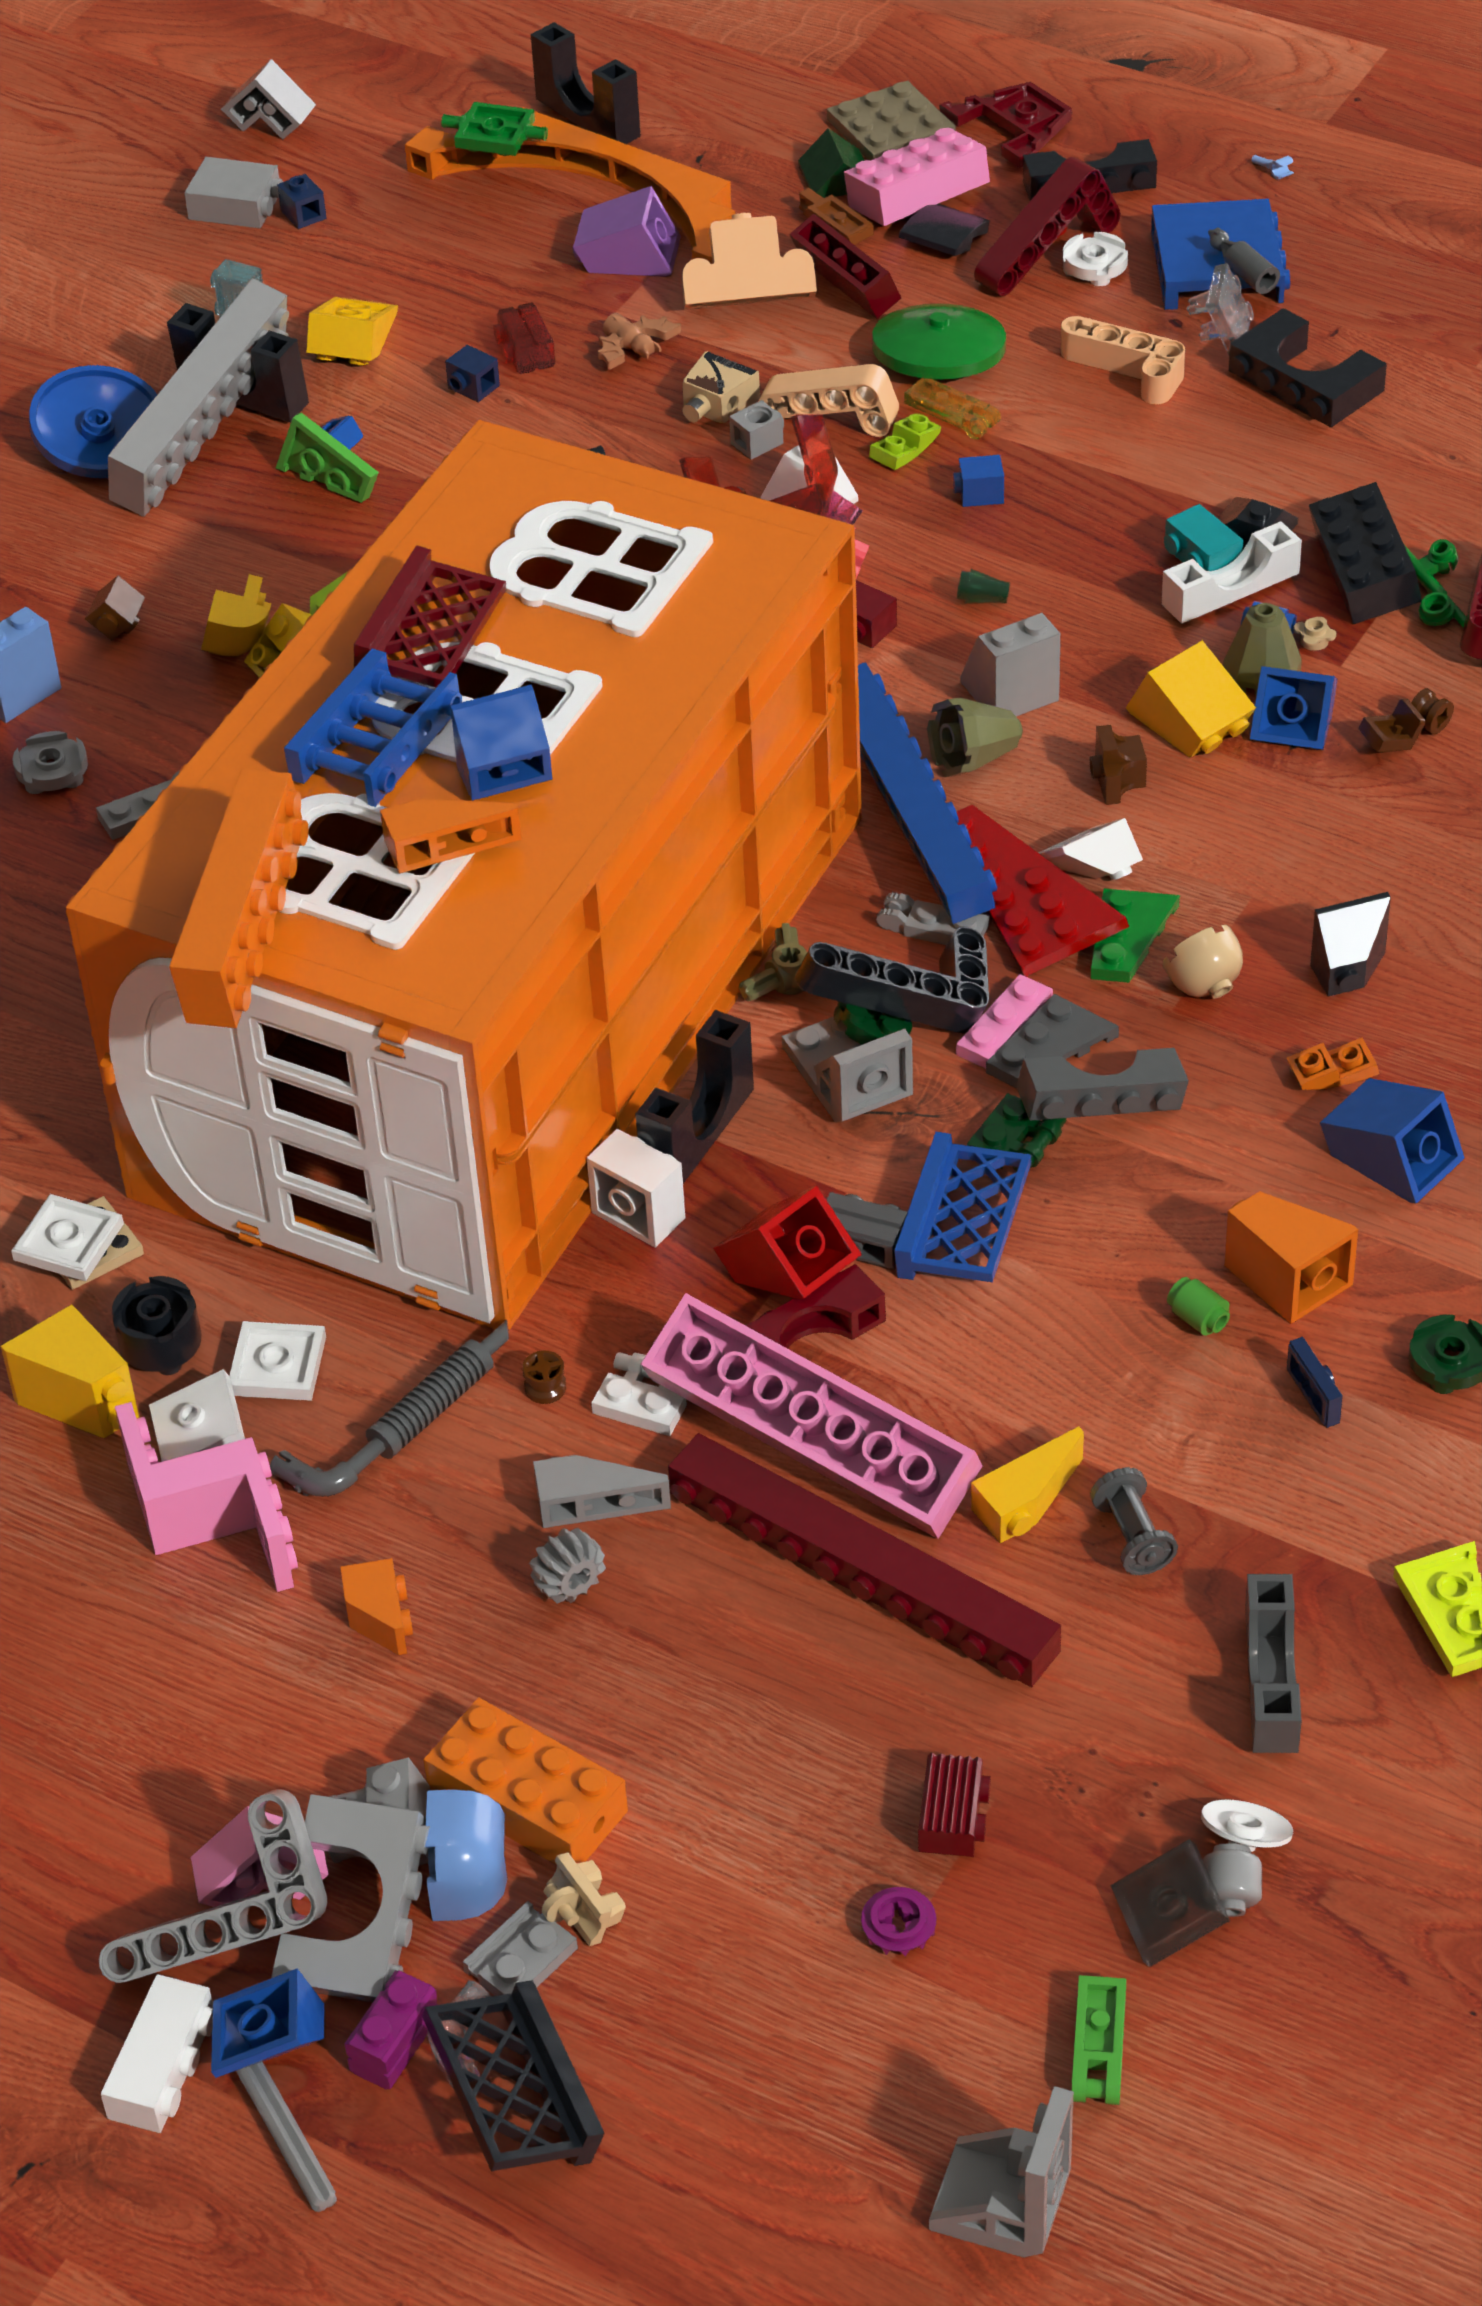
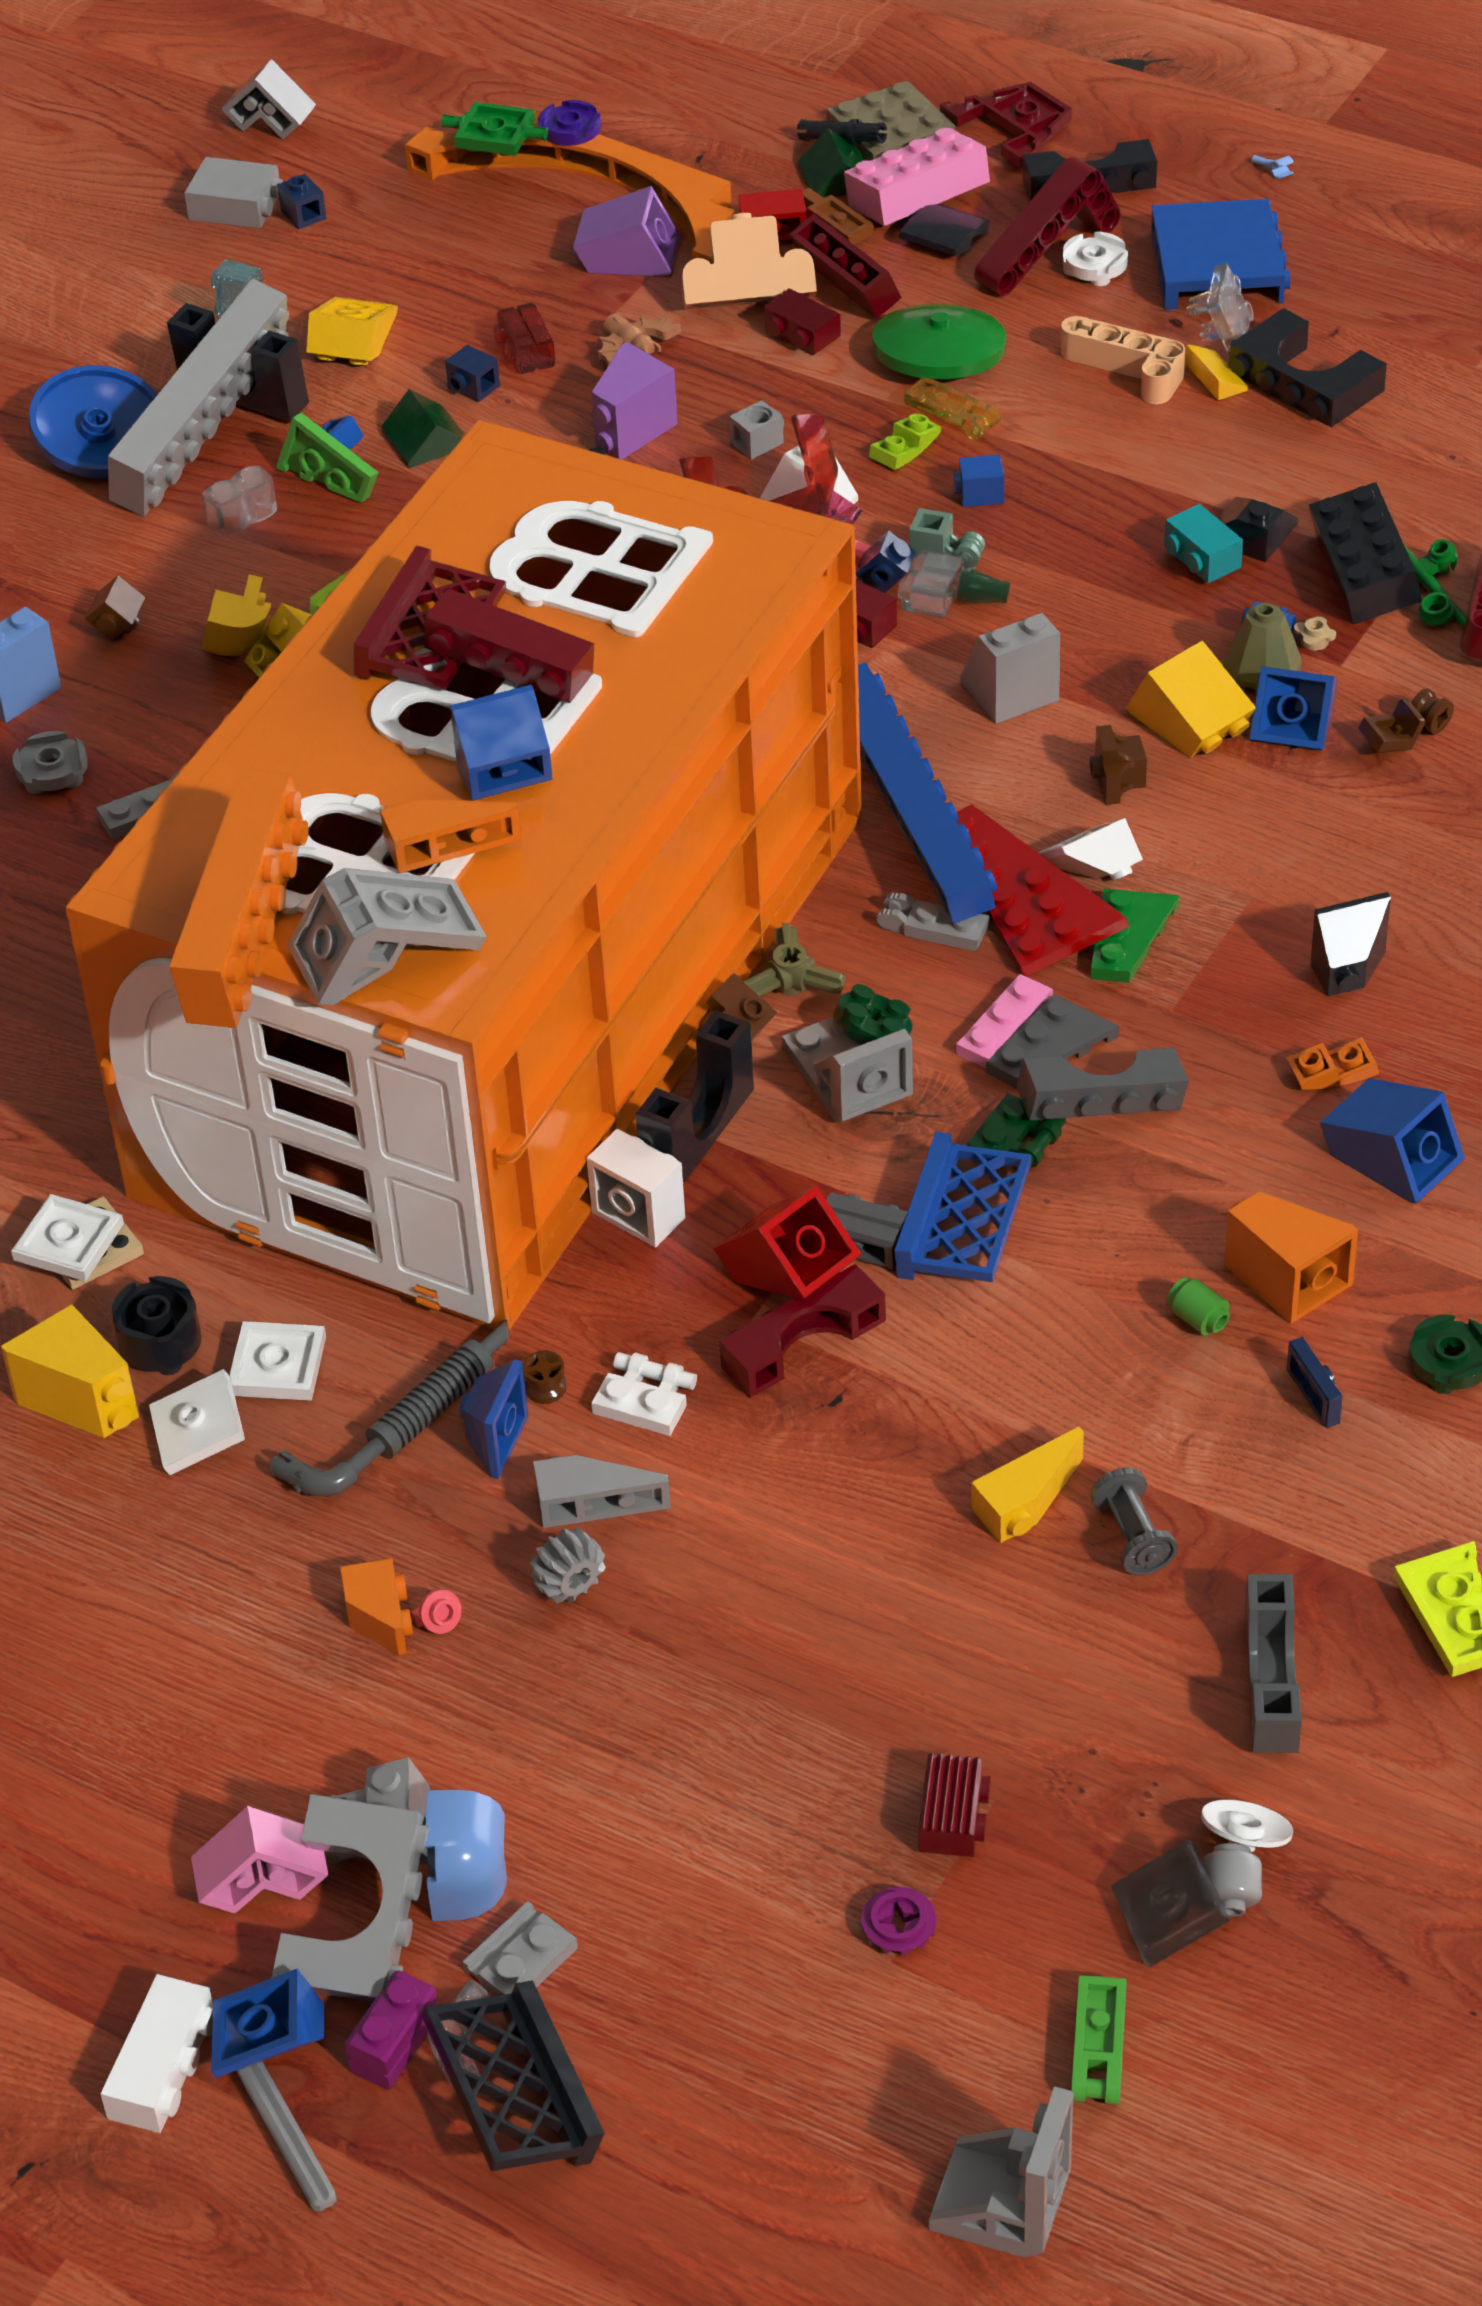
light grey beam [99,1789,327,1983] -> none
bright pink bracket [115,1402,298,1592] -> none
blue fence [284,648,462,807] -> none
orange brick [423,1697,628,1865] -> none
black arch [530,22,641,144] -> none
tan hips [542,1852,626,1947] -> none
bright pink brick [641,1293,982,1539] -> none
dark red brick [668,1433,1061,1688] -> none
tan torso [682,351,760,423] -> none
light nougat beam [758,364,899,437] -> none
black beam [795,927,989,1034] -> none
olive cone [927,698,1023,777] -> none
white arch [1162,521,1302,624] -> none
tan cylinder [1163,925,1243,999] -> none
dark grey wheel [1208,228,1280,294] -> none
none -> clear brick [202,465,277,538]
none -> light grey bracket [287,868,487,1005]
none -> dark green slope [381,389,464,468]
none -> coral plate [410,1589,461,1634]
none -> dark red brick [424,588,594,703]
none -> blue slope [459,1360,528,1479]
none -> dark purple tile [538,100,602,146]
none -> medium lavender slope [592,342,678,460]
none -> reddish brown brick [706,973,777,1042]
none -> red brick [738,189,807,241]
none -> dark red brick [764,288,841,356]
none -> black pin [797,119,887,145]
none -> dark blue brick [856,530,916,593]
none -> clear brick [898,549,964,618]
none -> sand green brick [909,508,985,573]
none -> yellow slope [1185,345,1248,400]

